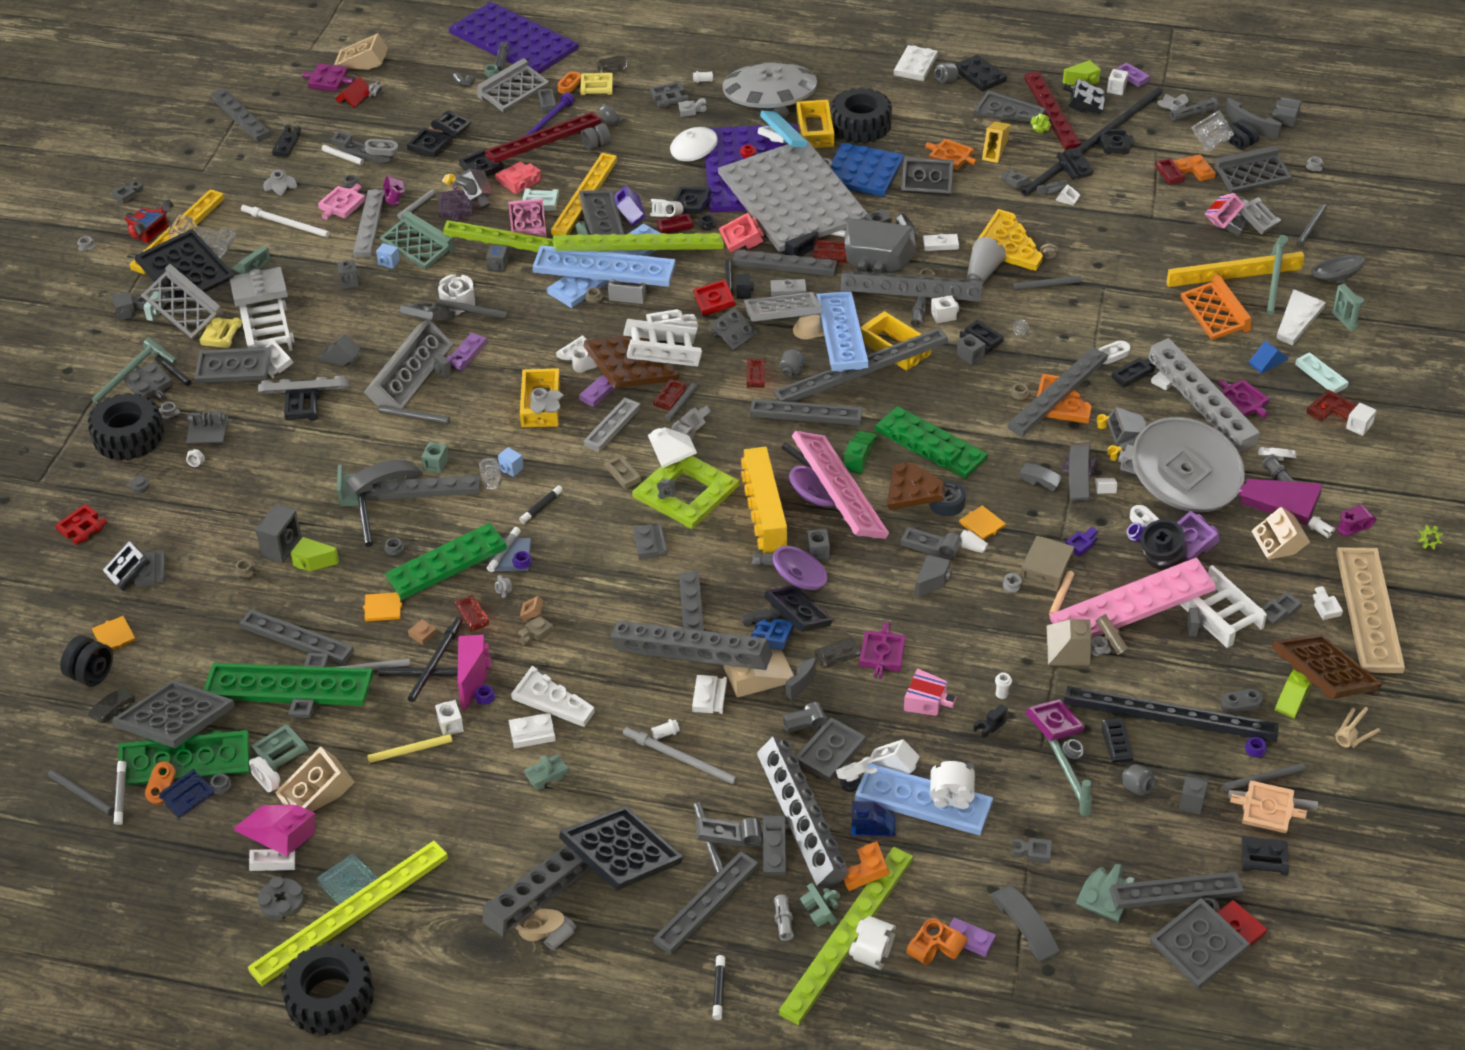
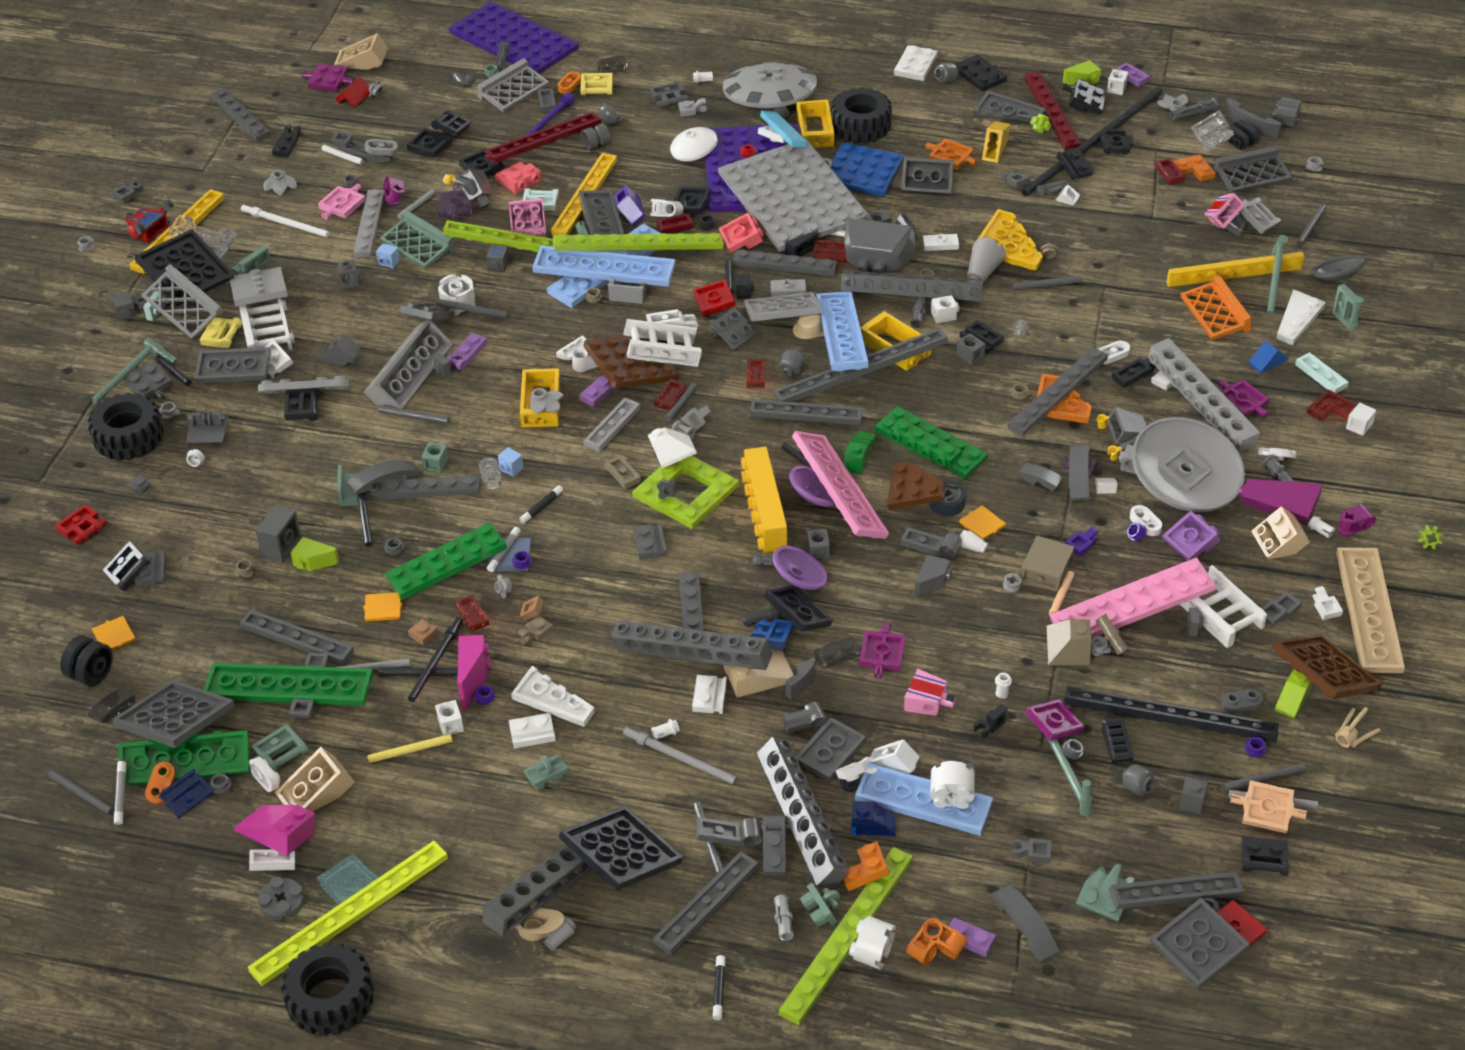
black wheel [1141,519,1188,570] -> none

